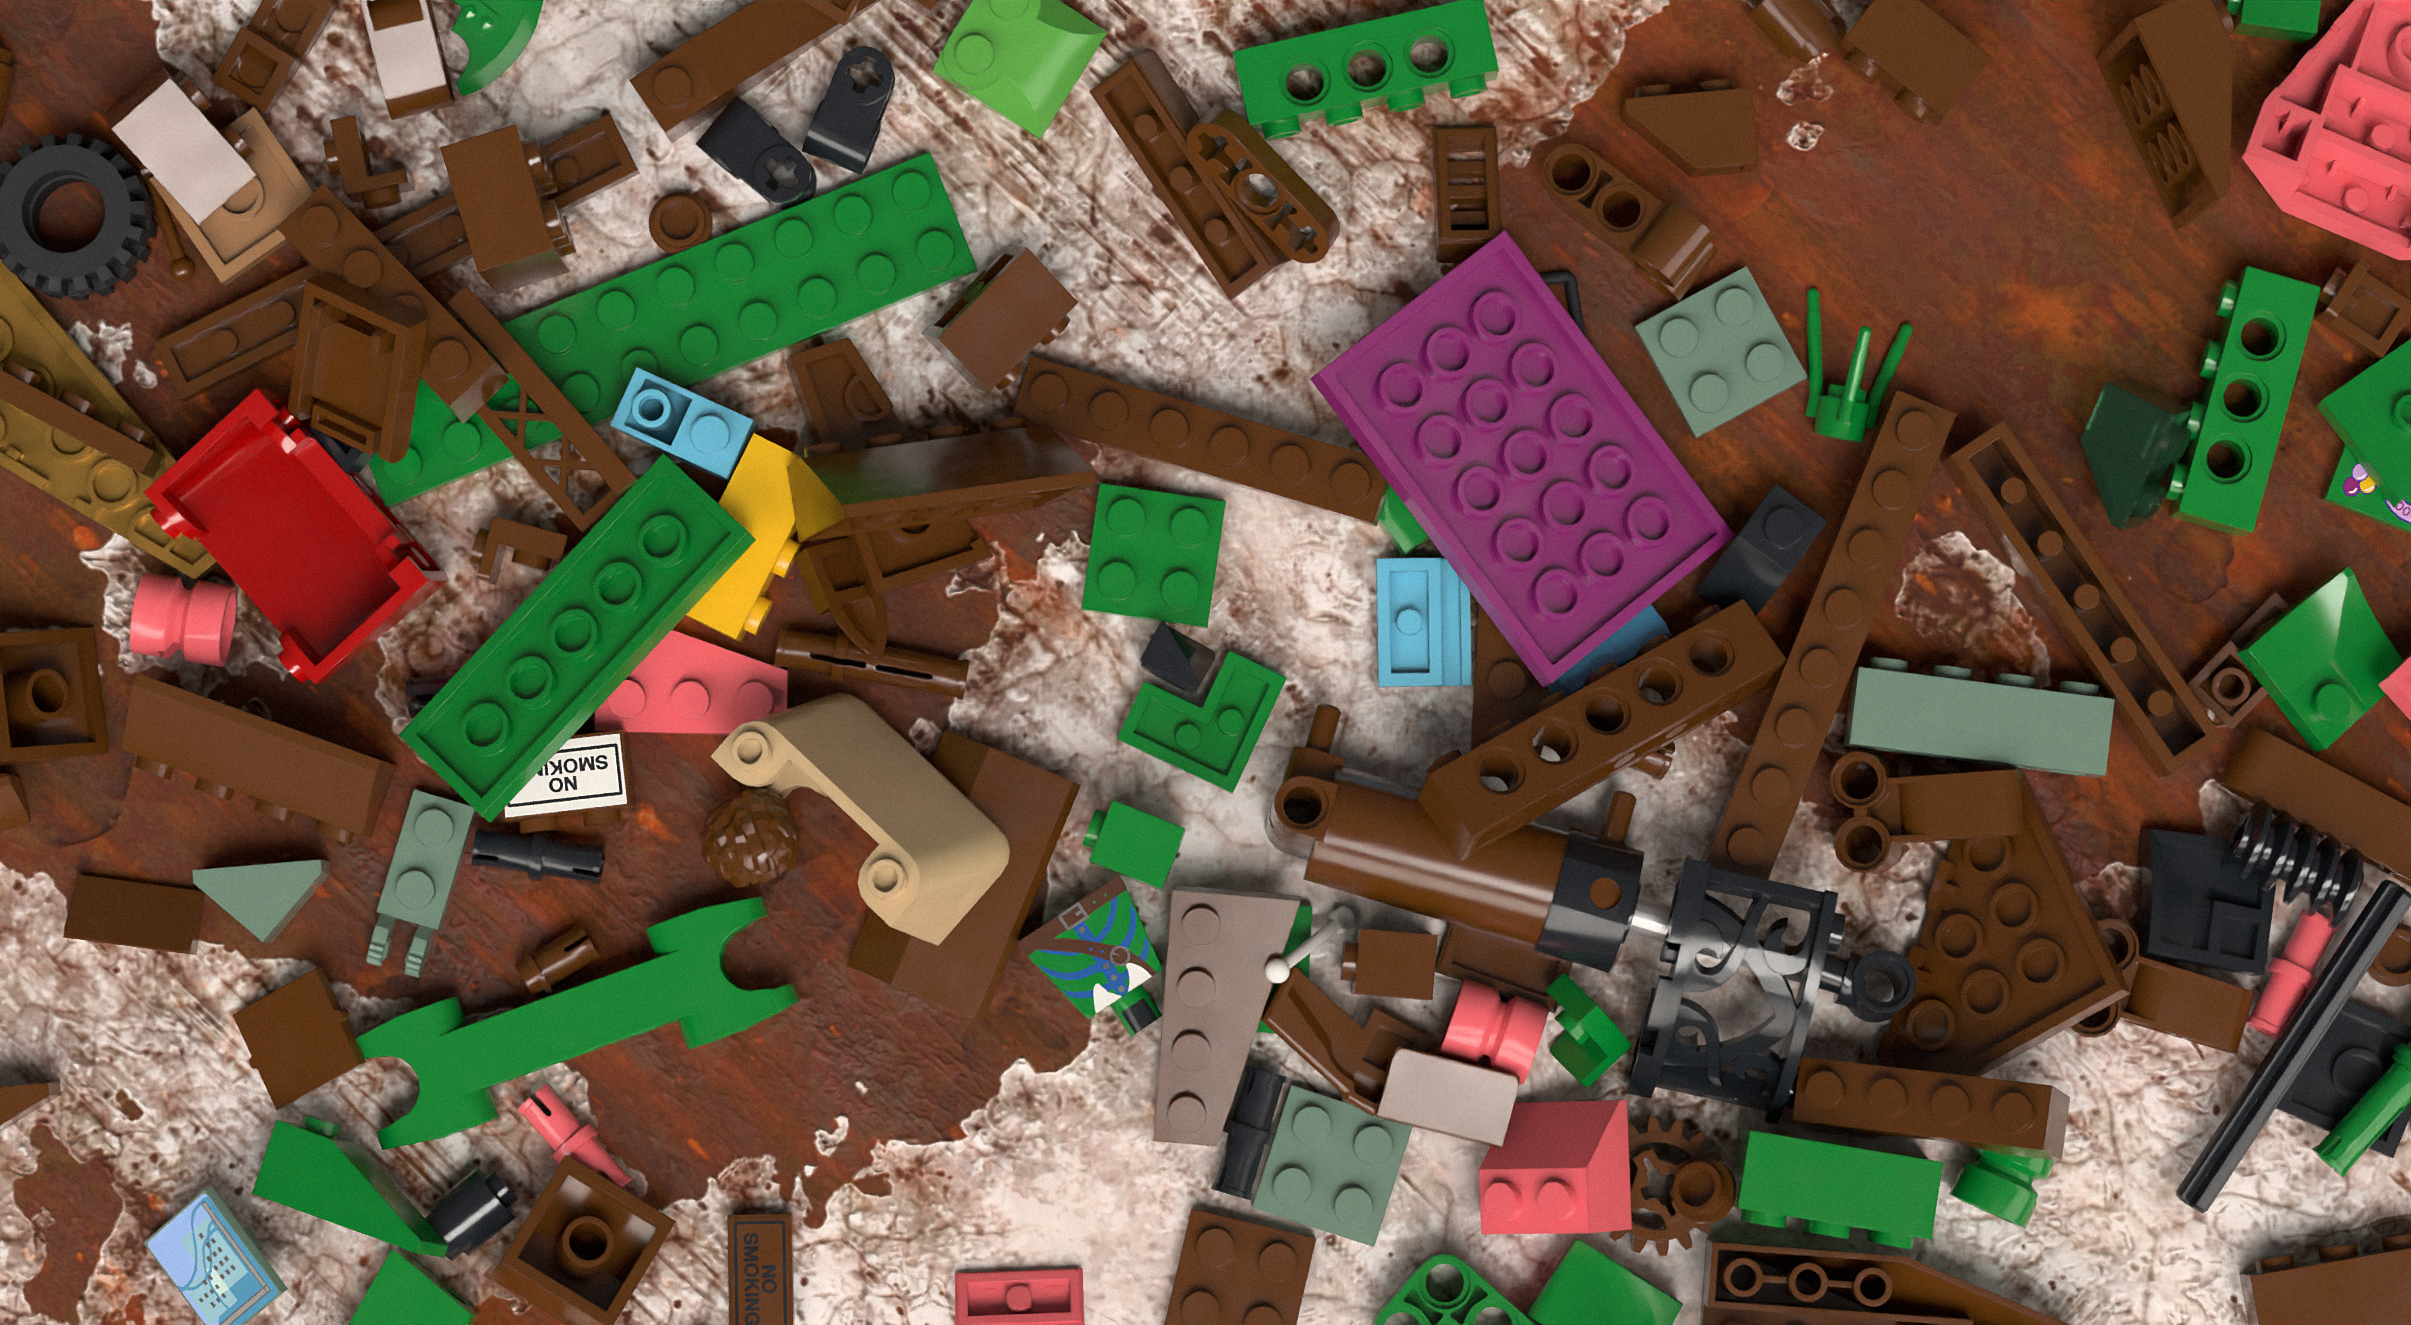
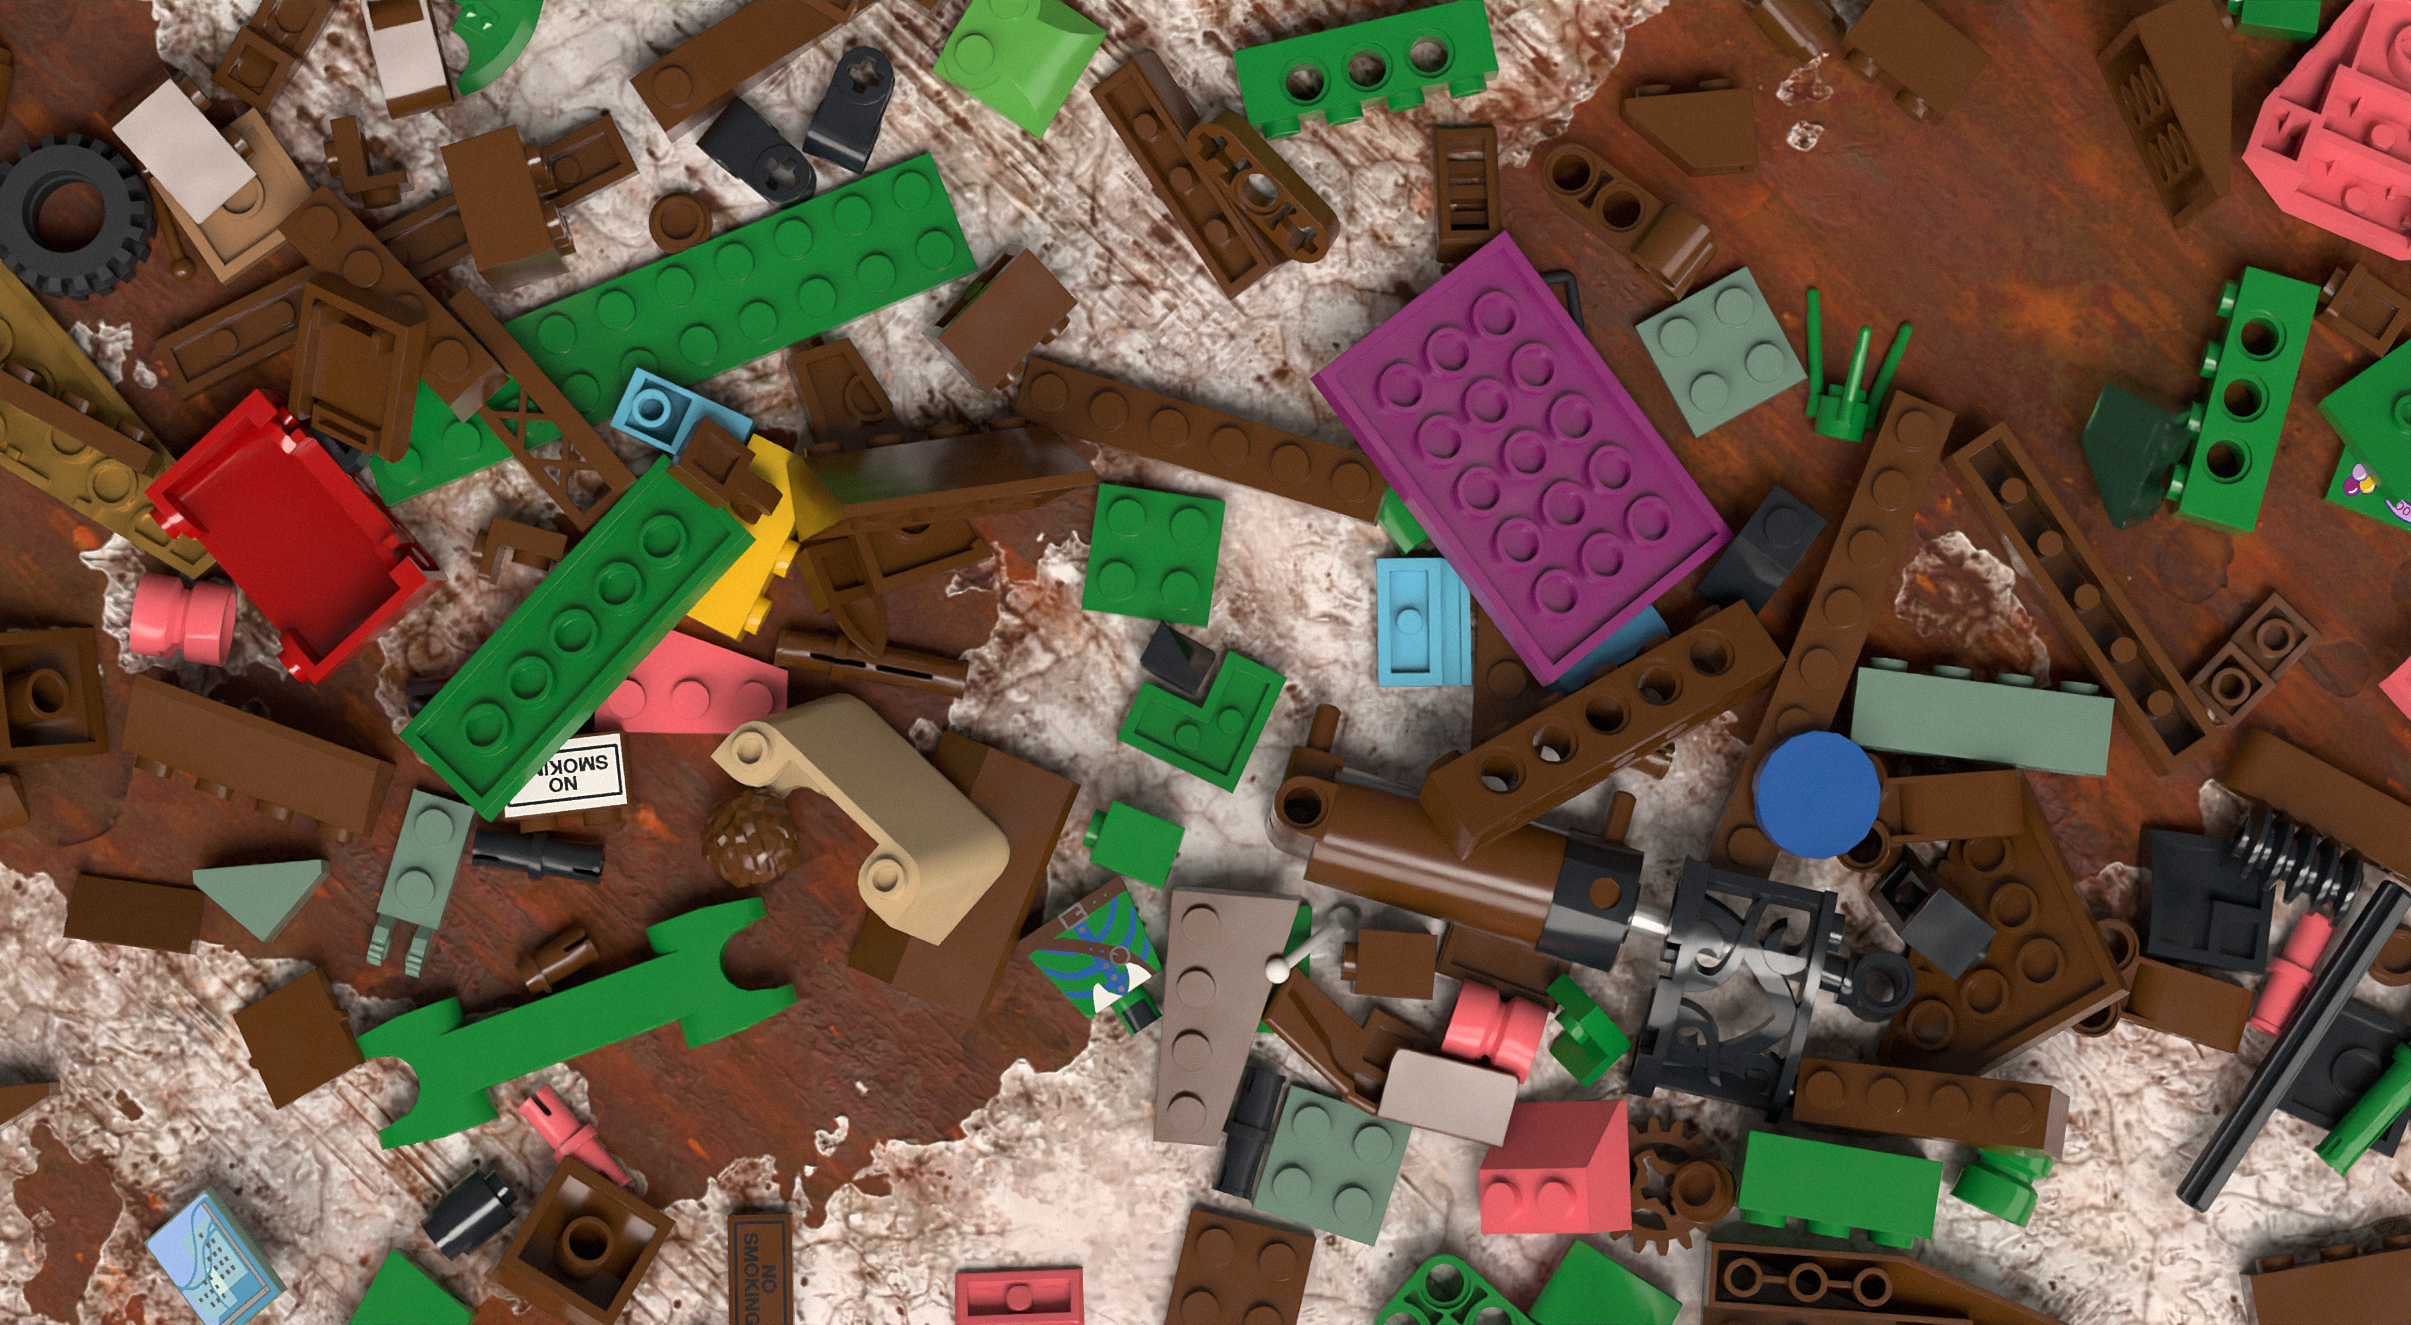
green slope [252,1114,449,1258] -> none
green plate [2237,566,2403,752] -> none
none -> reddish brown plate [665,416,783,525]
none -> blue tile [1751,730,1881,860]
none -> black slope [1868,847,1997,981]

